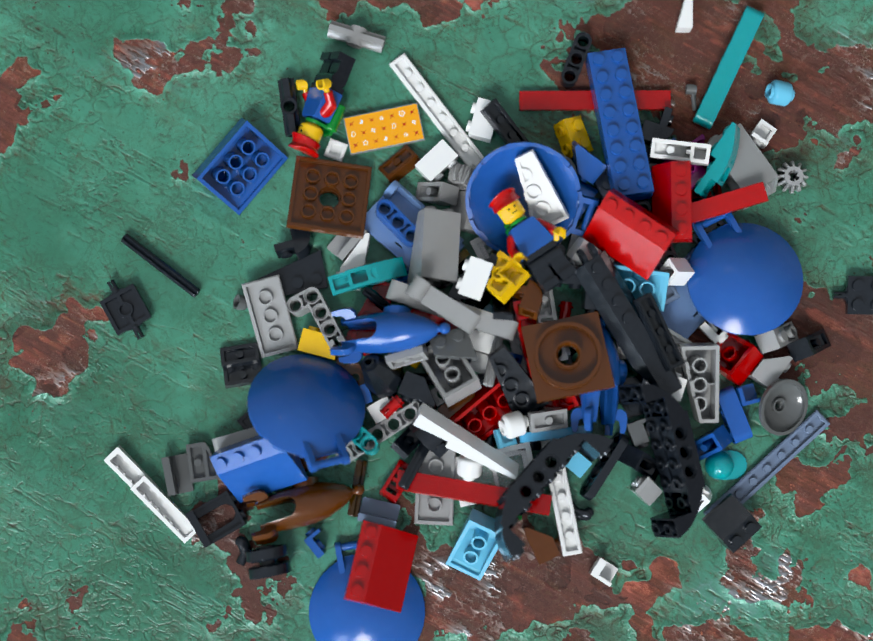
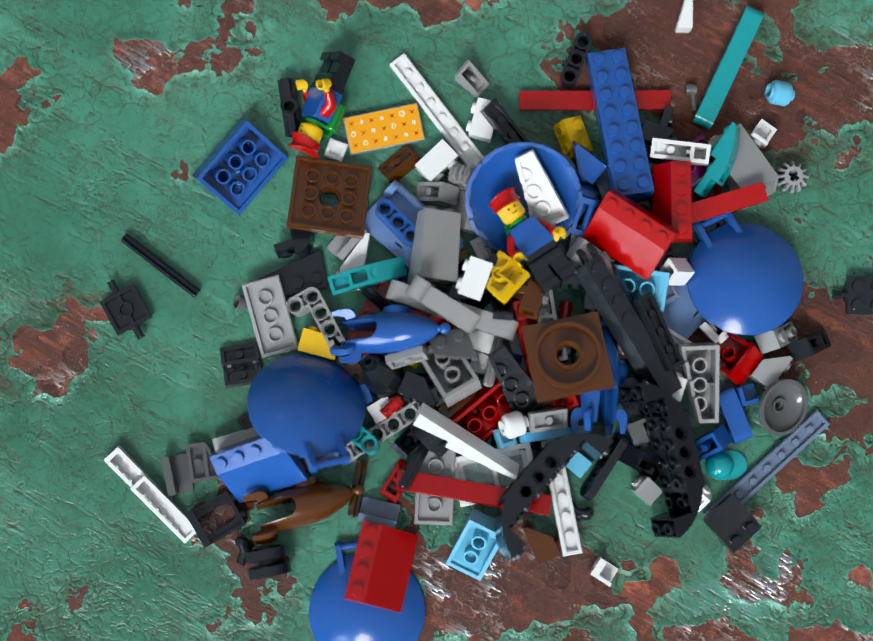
blue bracket [304,527,326,559] -> none
light grey piece [327,21,386,53] -> none
white head [457,455,483,481] -> none
none -> light grey slope [455,59,489,98]

